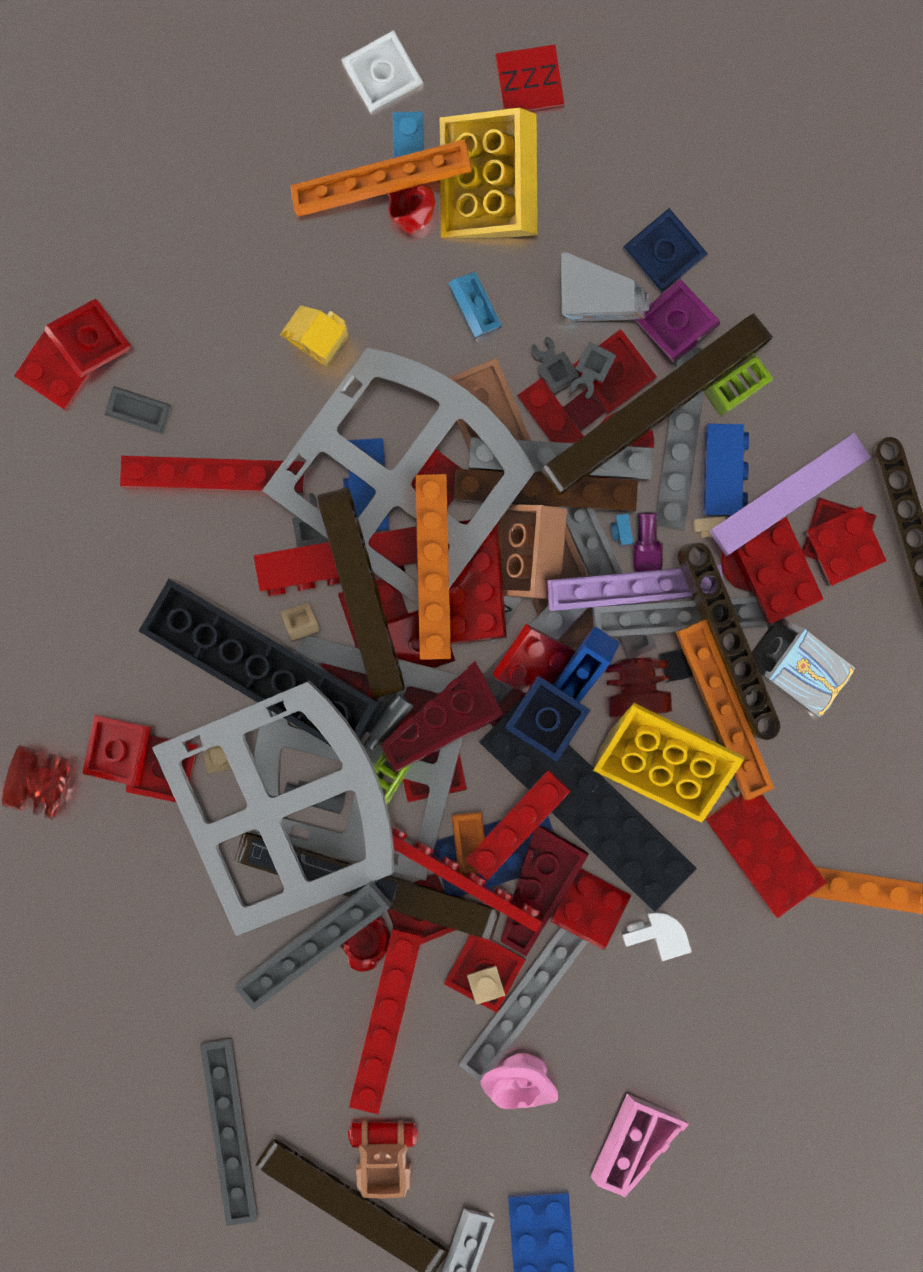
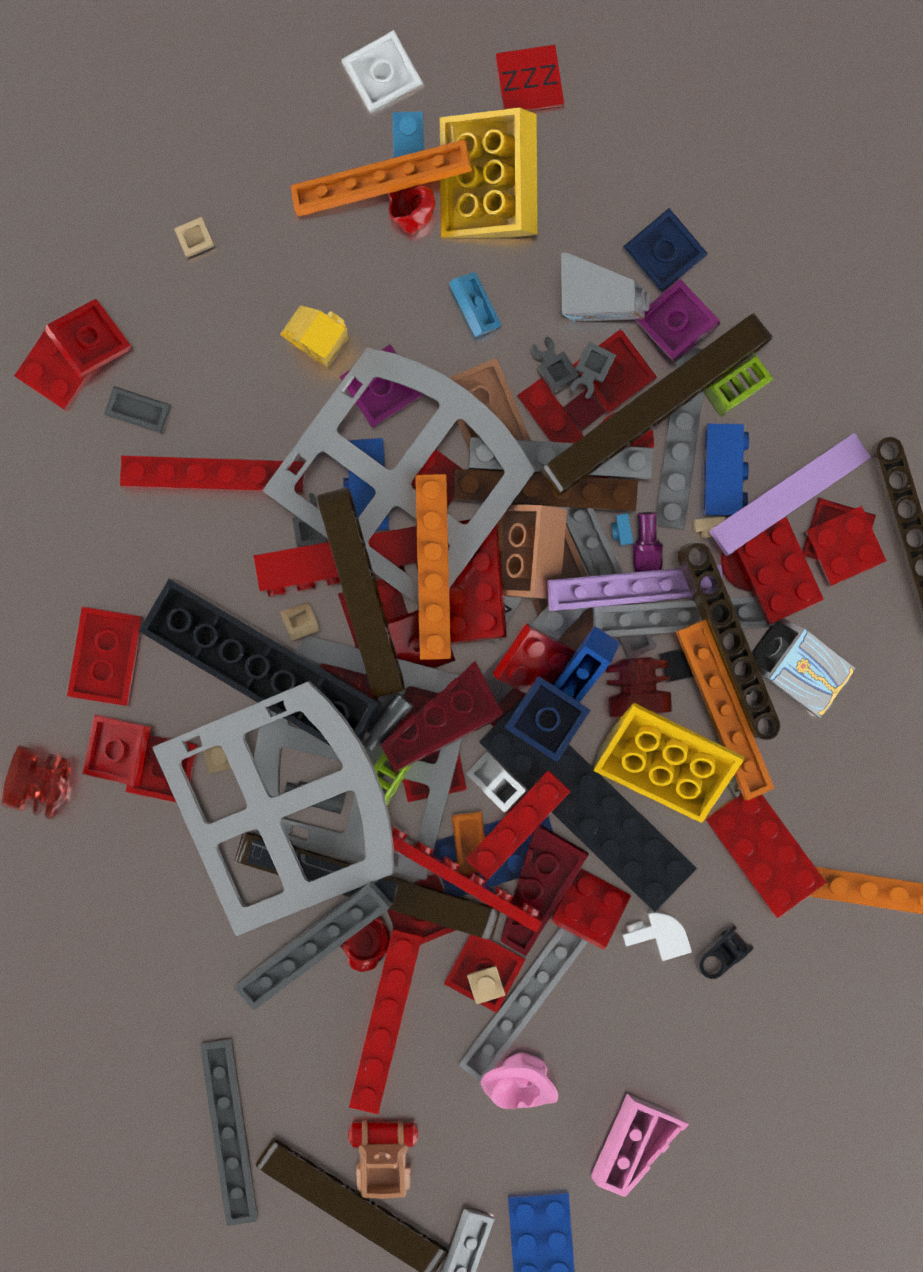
none -> red plate [67,607,143,706]
none -> tan plate [174,217,214,258]
none -> magenta plate [339,344,423,428]
none -> white brick [466,752,528,814]
none -> black piece [695,924,754,979]

